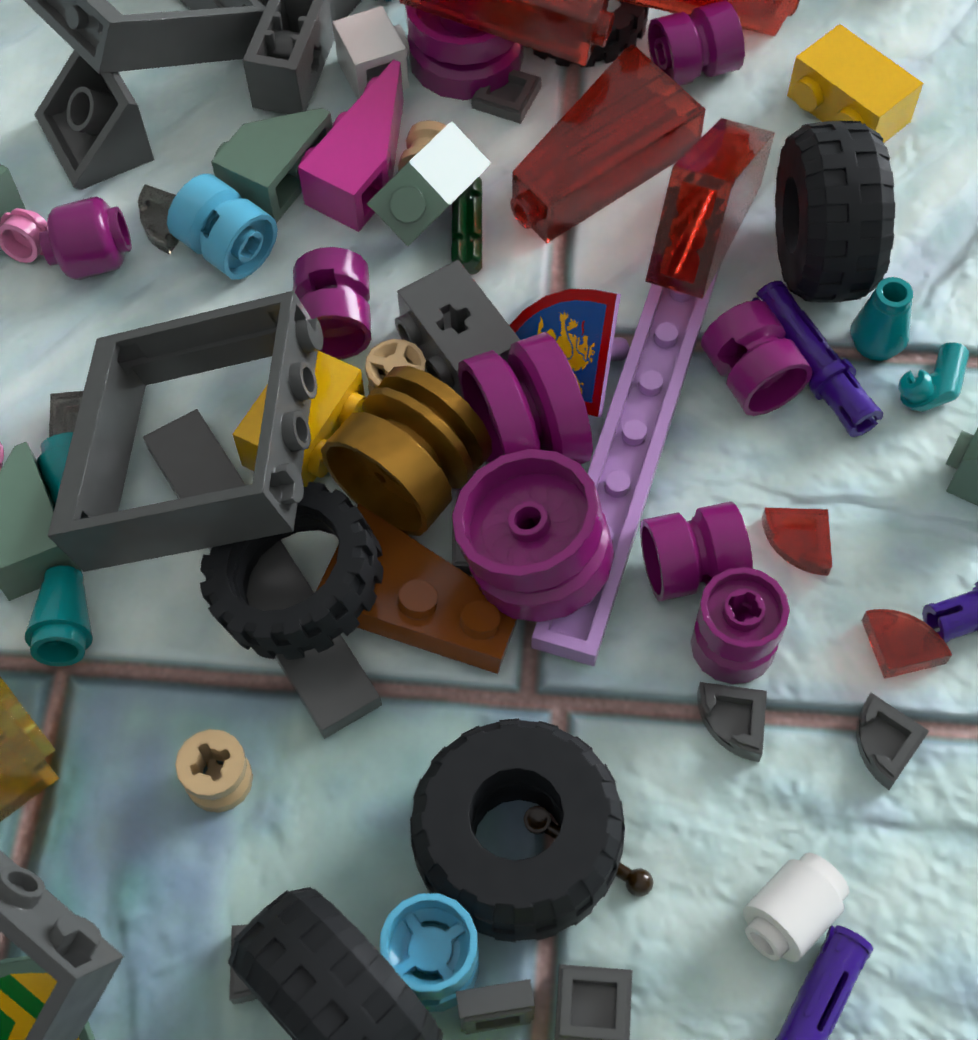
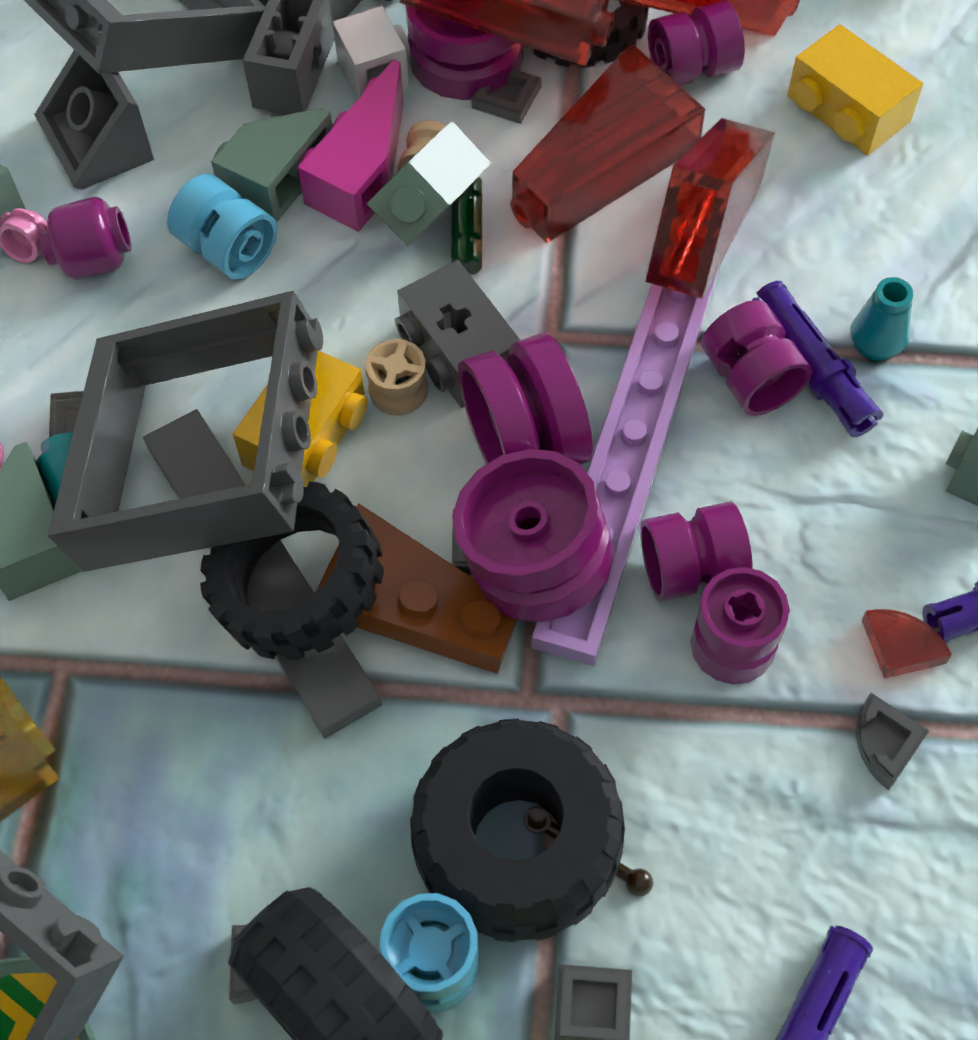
teal cone [25,566,93,666] -> none
clear smoke tile [138,184,179,254] -> none
tan wheel [175,729,253,813] -> none
magenta wheel [293,247,372,359] -> none
pearl gold wheel [321,366,492,536] -> none
dark grey tile [456,979,535,1034] -> none
shield [509,289,629,417] -> none
dark grey tile [697,682,767,762] -> none
white brick [743,853,849,962] -> none
clear red tile [762,508,832,576] -> none
black tyre [775,121,895,302] -> none
teal arm [898,342,969,412] -> none

